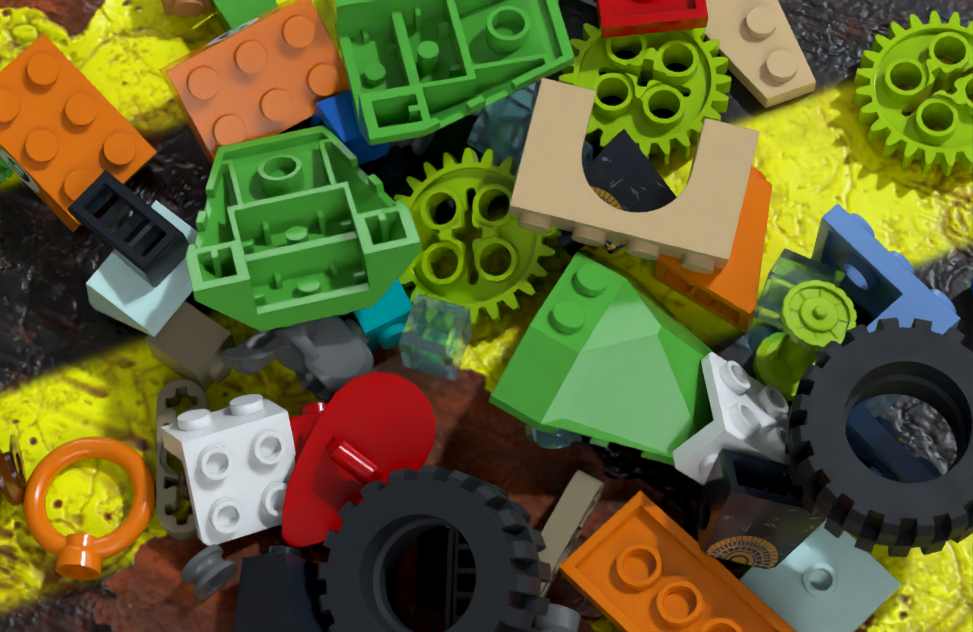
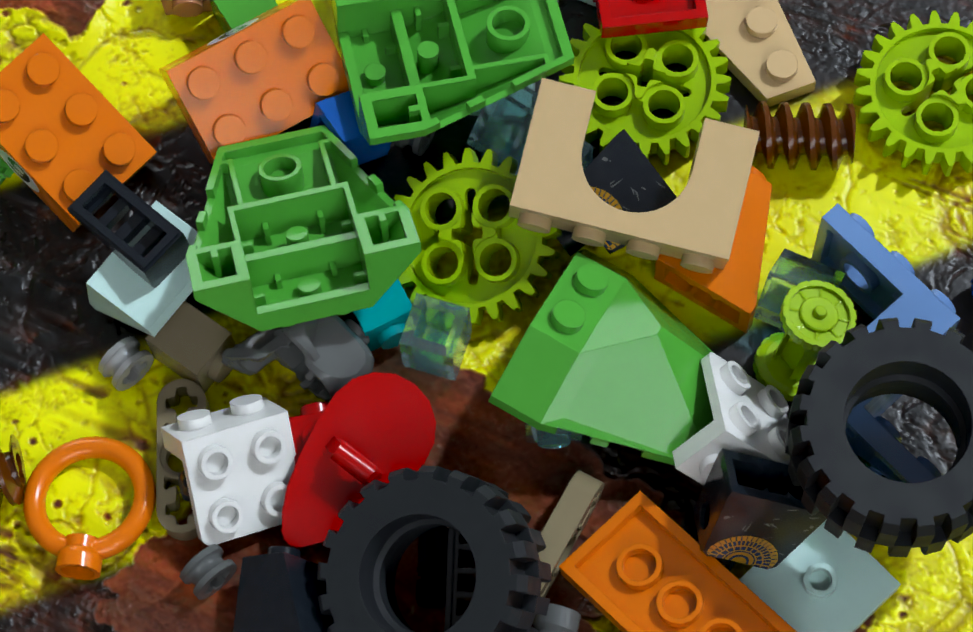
none -> light grey bush [98,336,154,391]
none -> reddish brown piece [744,101,856,171]

